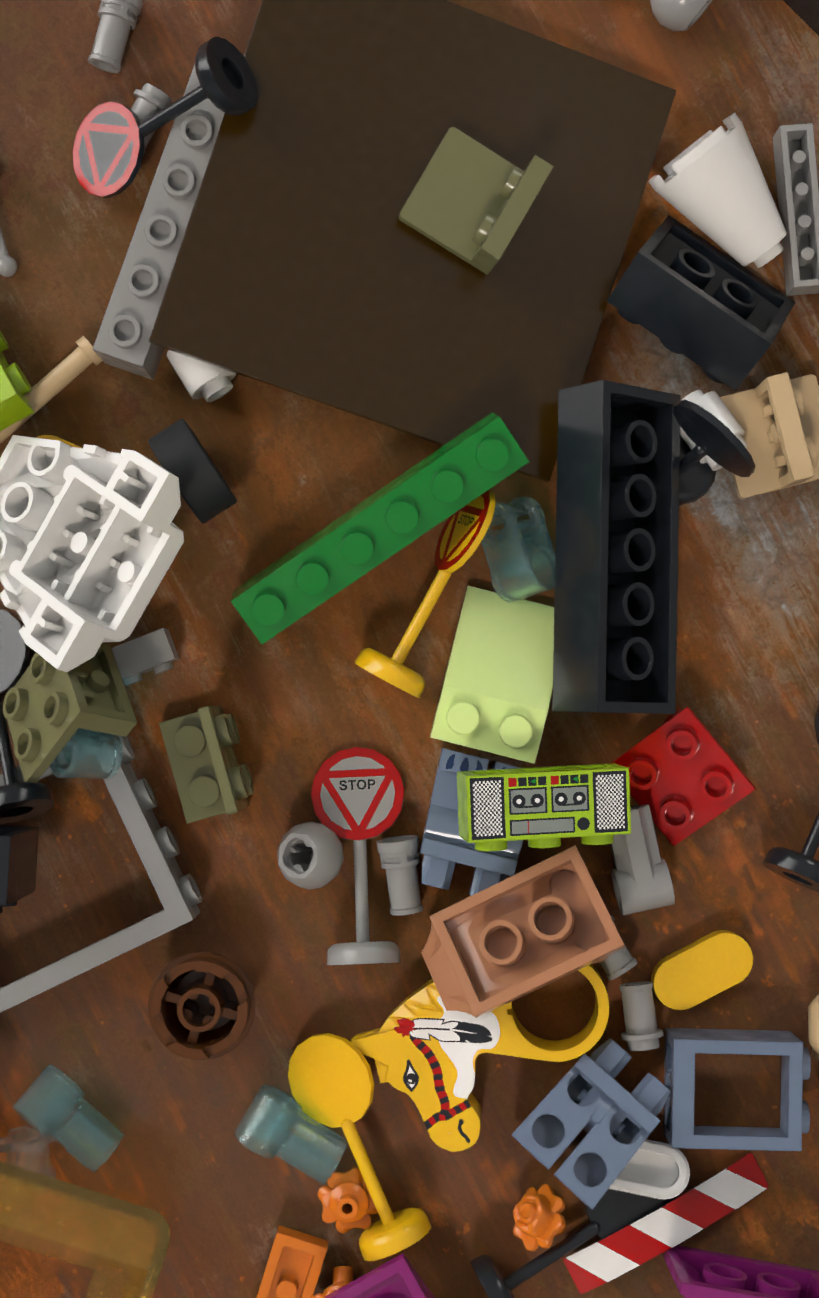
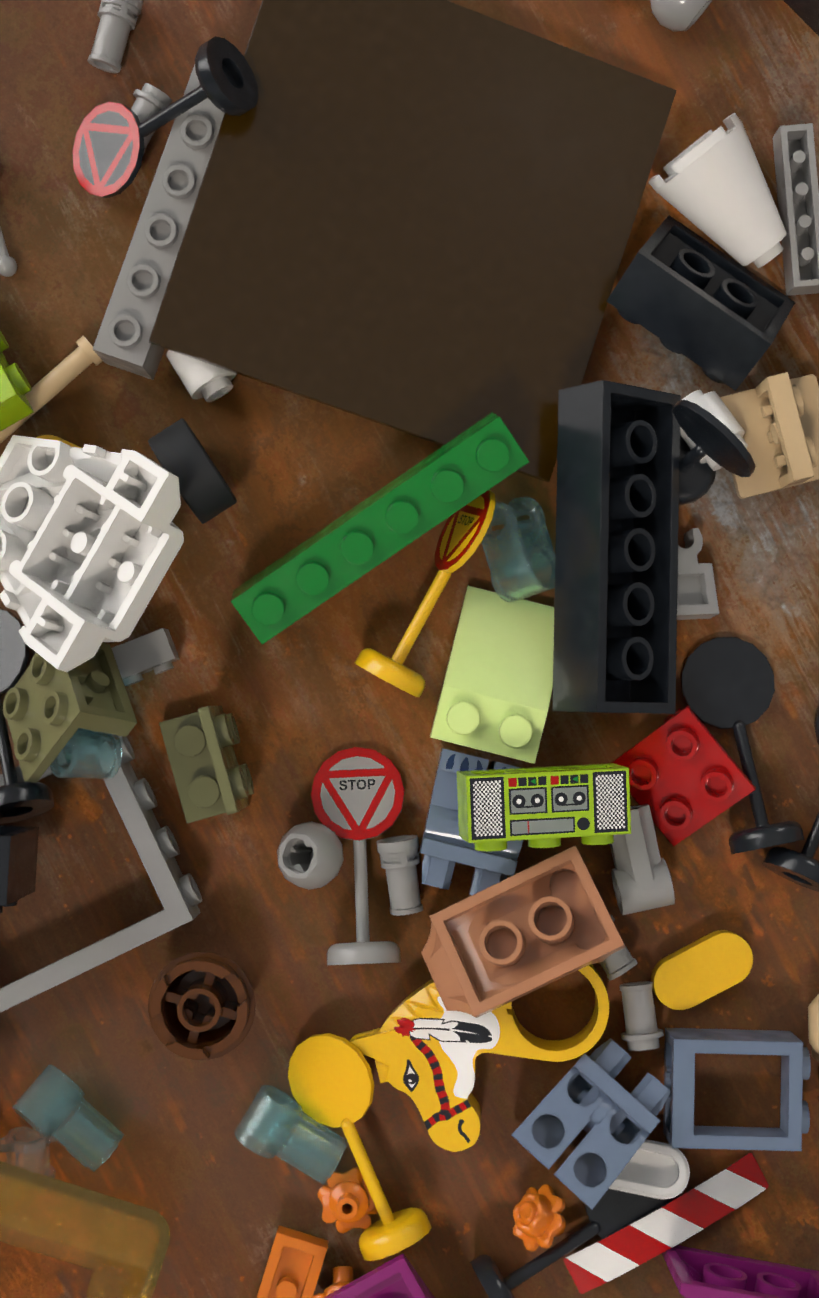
olive bracket [399,127,554,275] -> none
none -> light grey plate [677,528,719,620]
none -> black piece [681,637,805,854]

